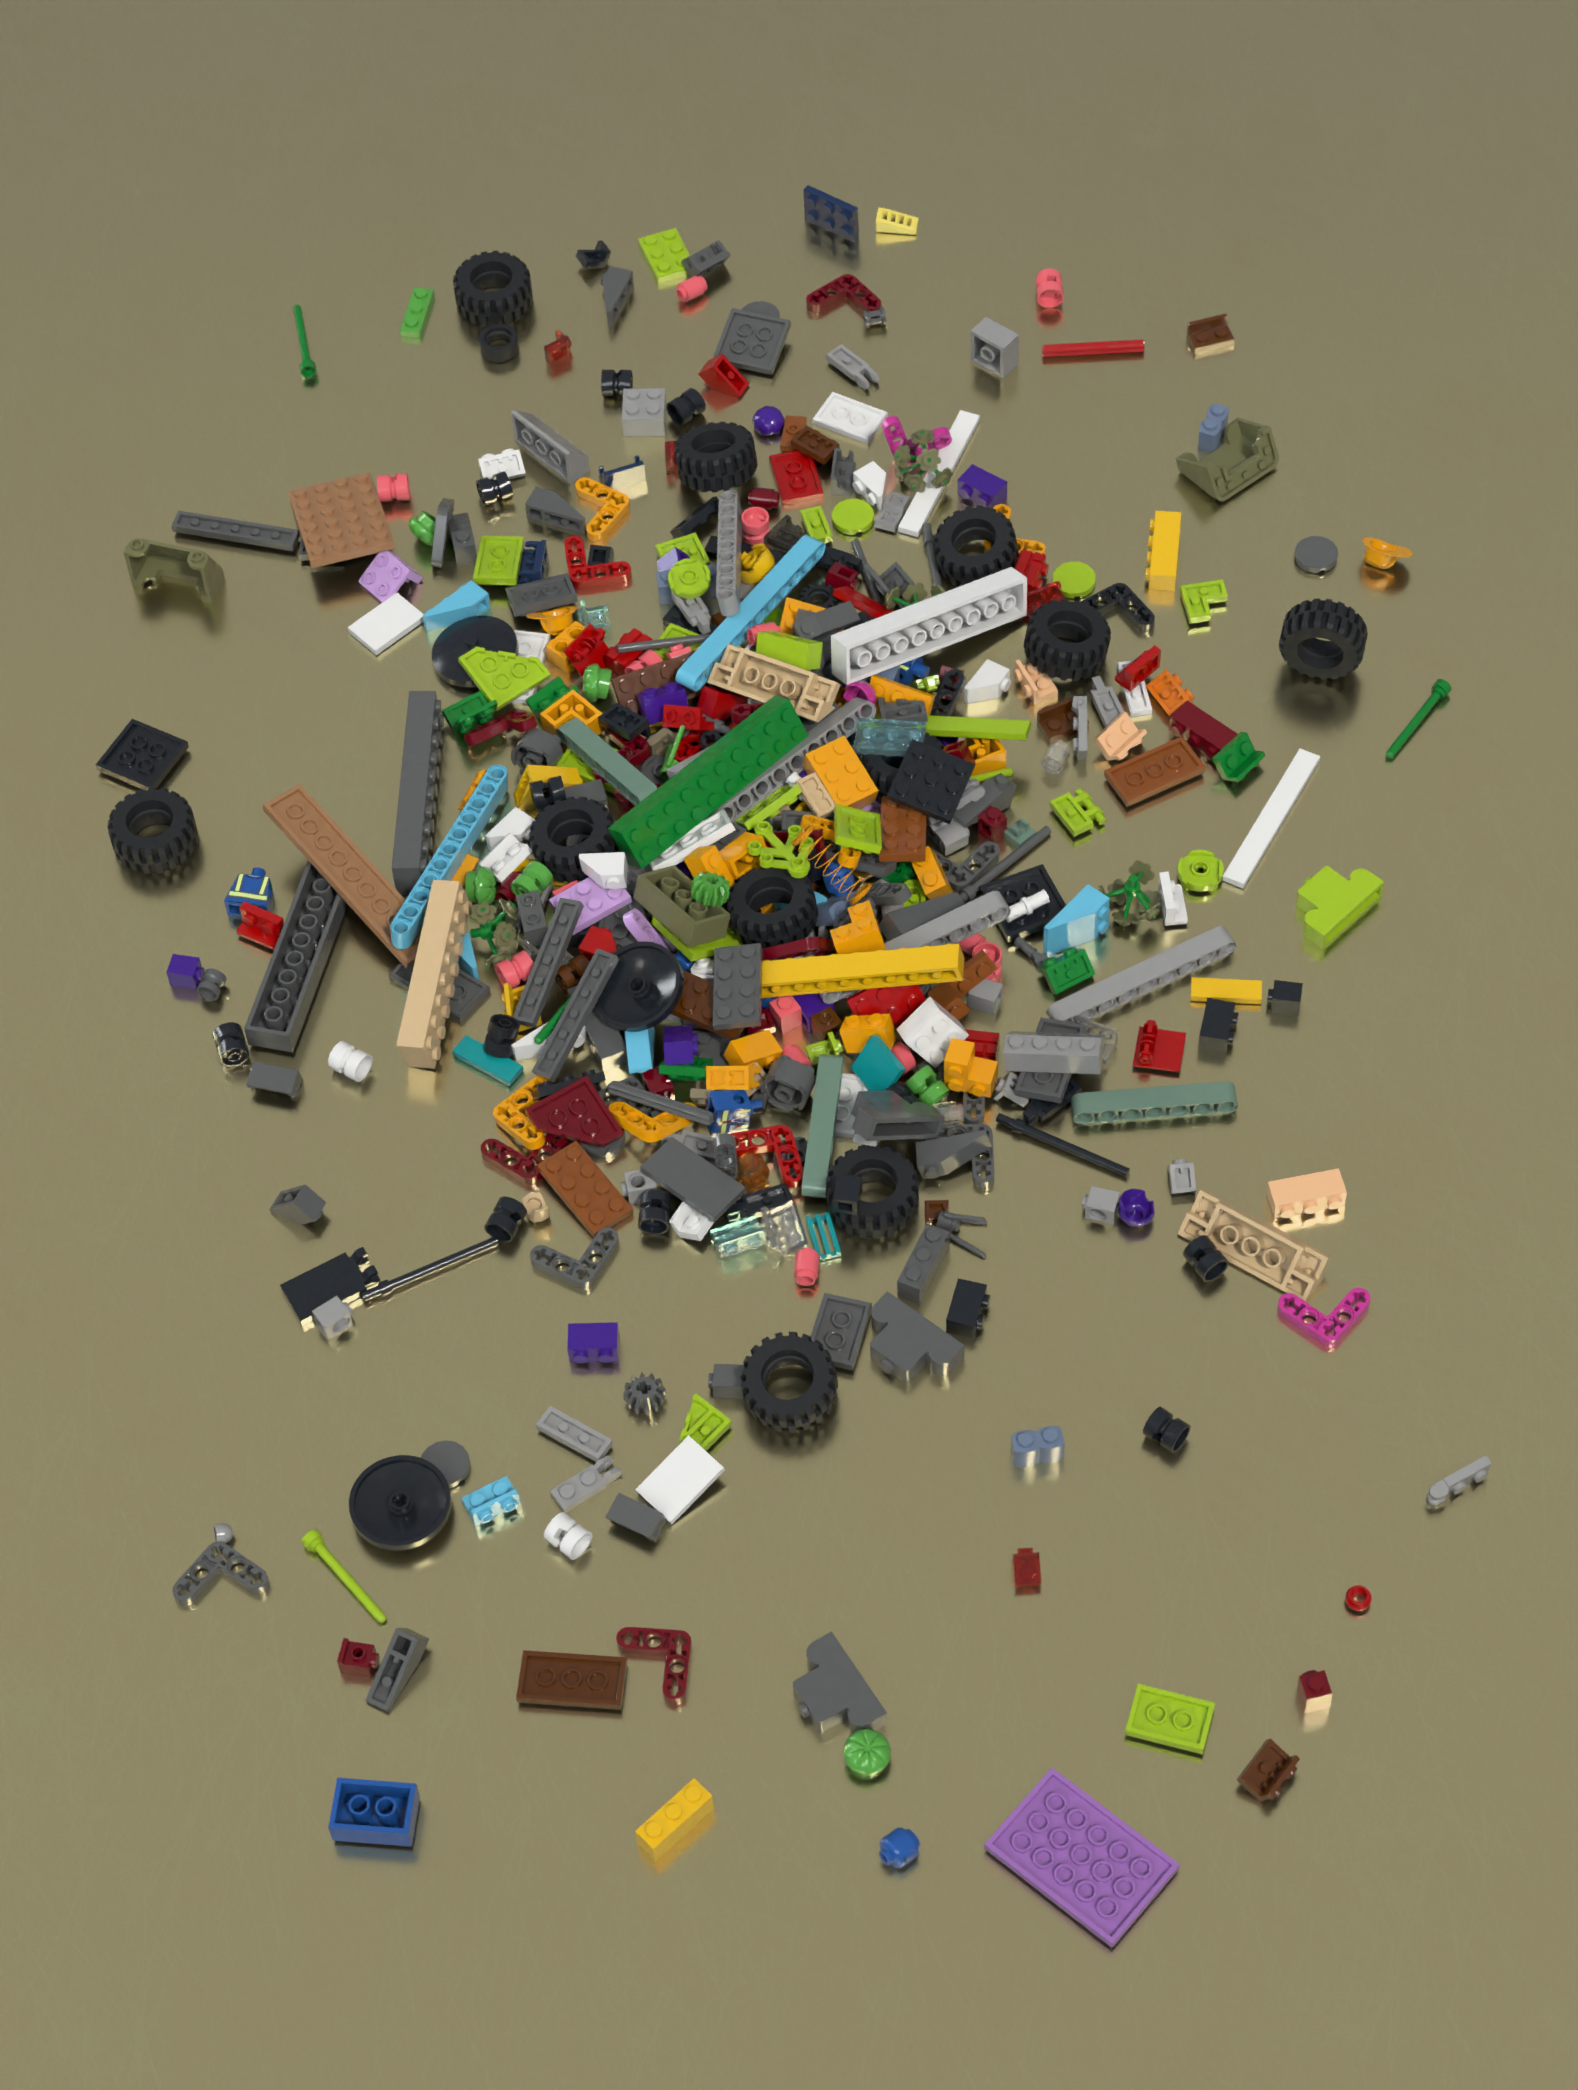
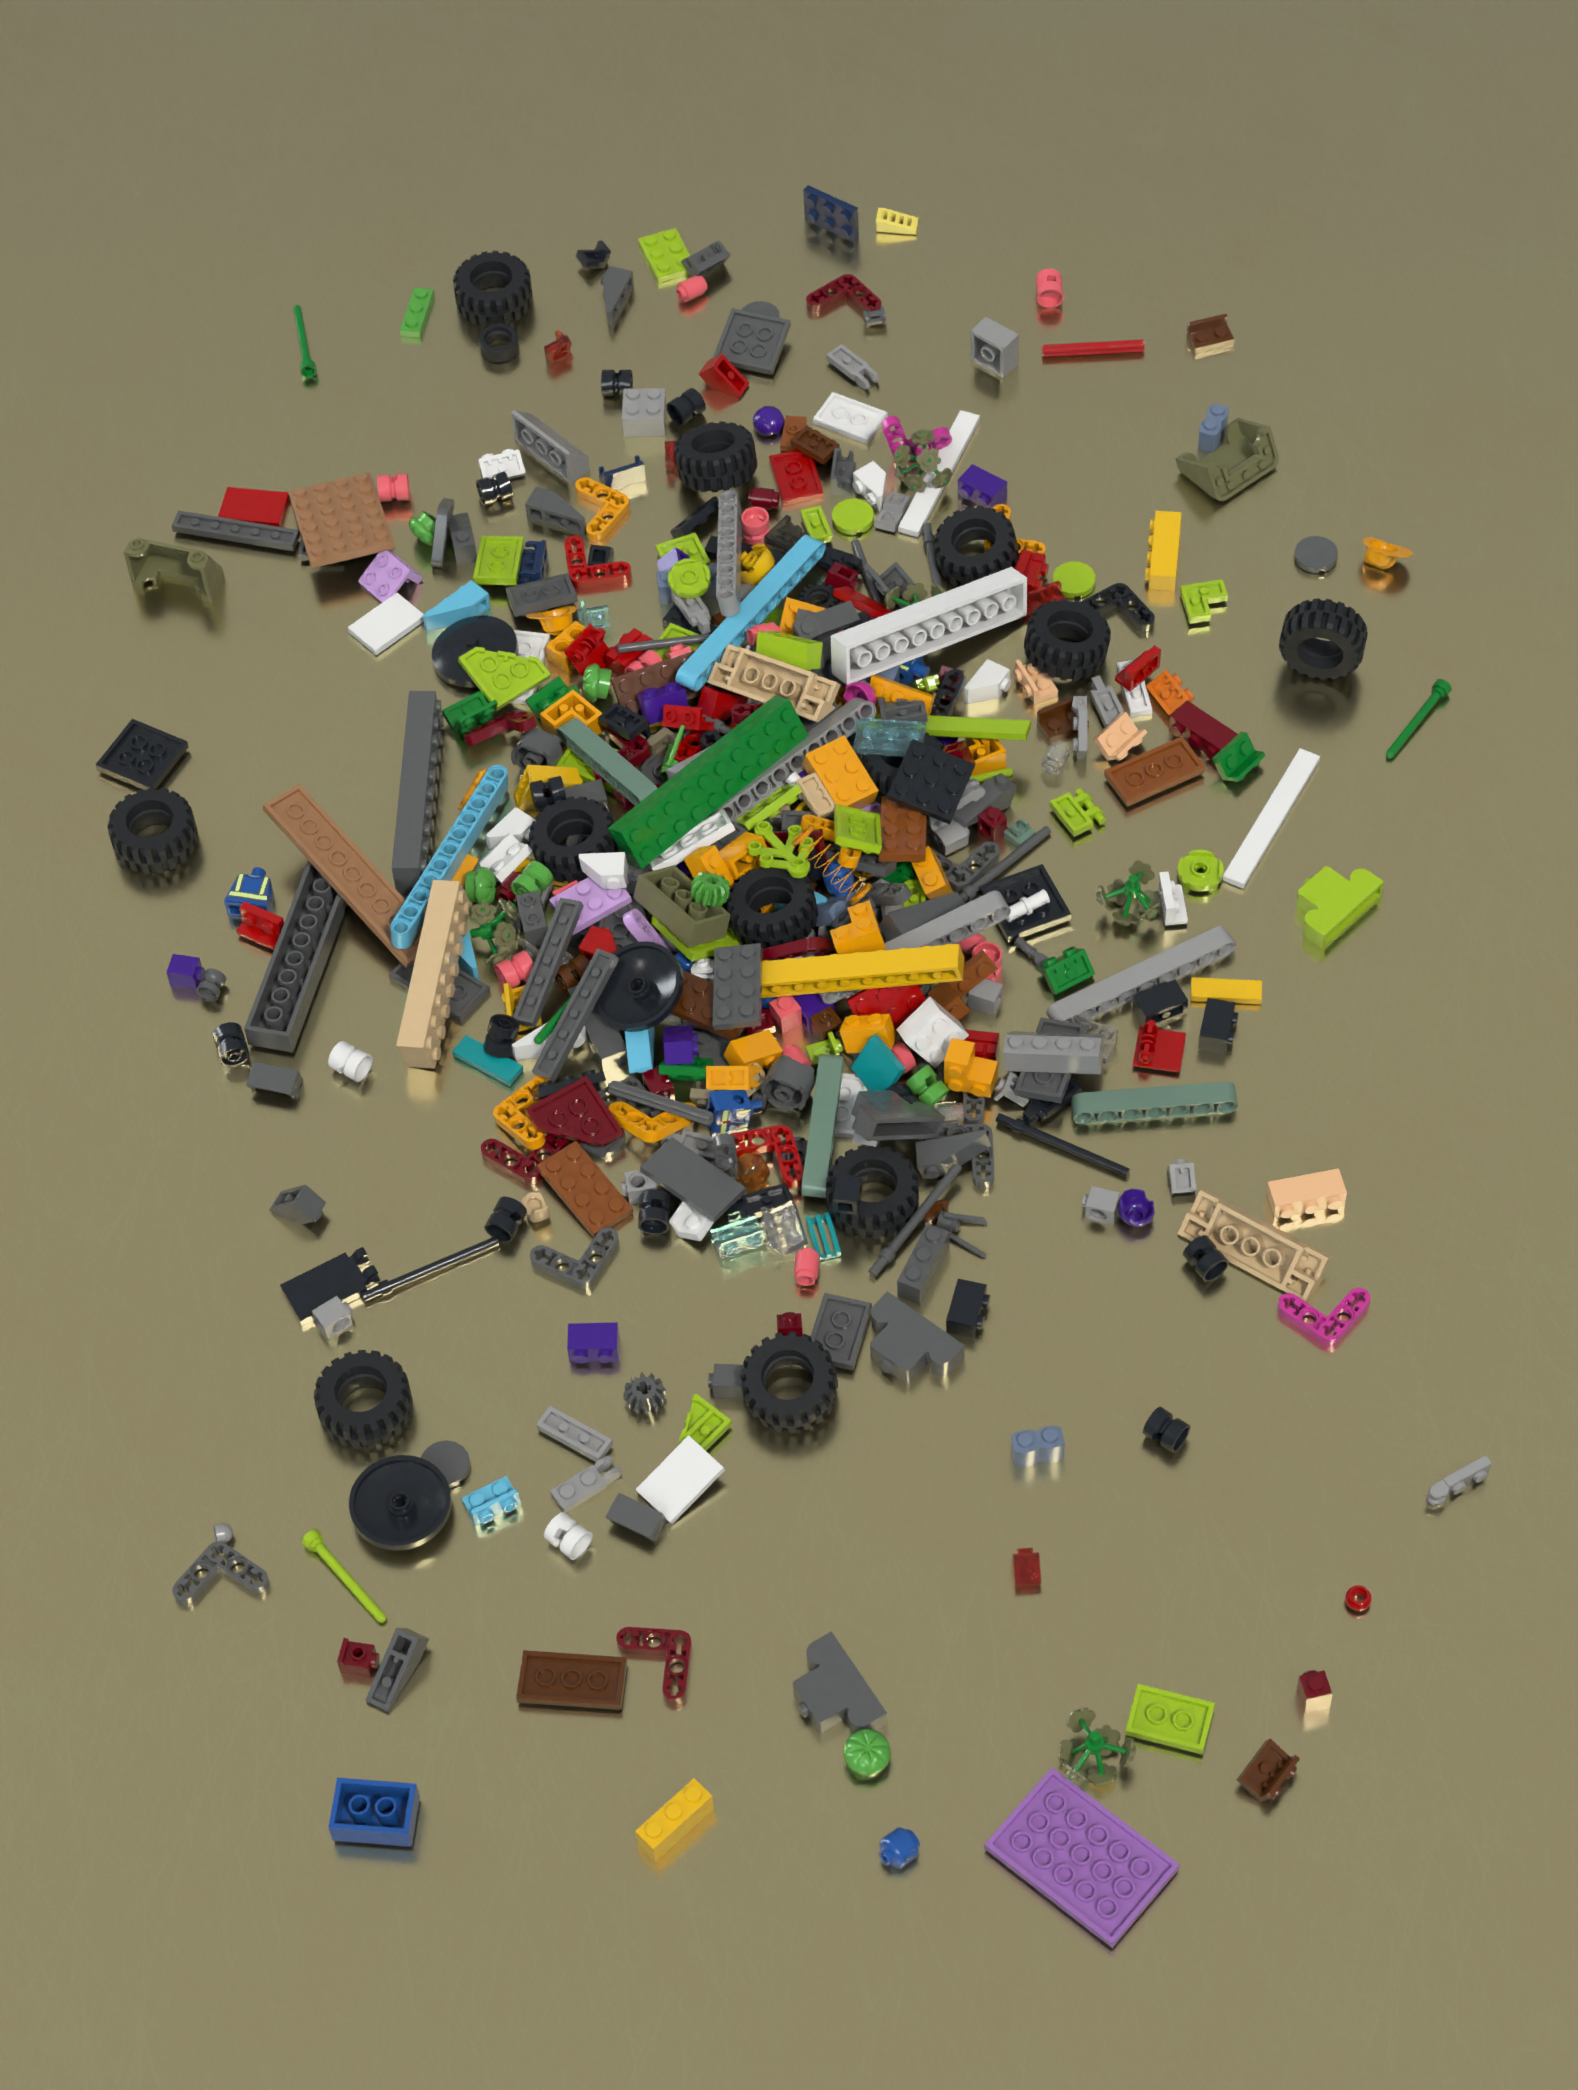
medium azure slope [1043,884,1110,957] -> none
black brick [1267,980,1303,1016] -> none
none -> red tile [218,487,289,527]
none -> black tyre [314,1350,413,1449]
none -> dark red bracket [777,1312,803,1337]
none -> dark grey bar [868,1163,962,1277]
none -> olive plant [1059,1707,1136,1786]
none -> black brick [1132,979,1188,1027]

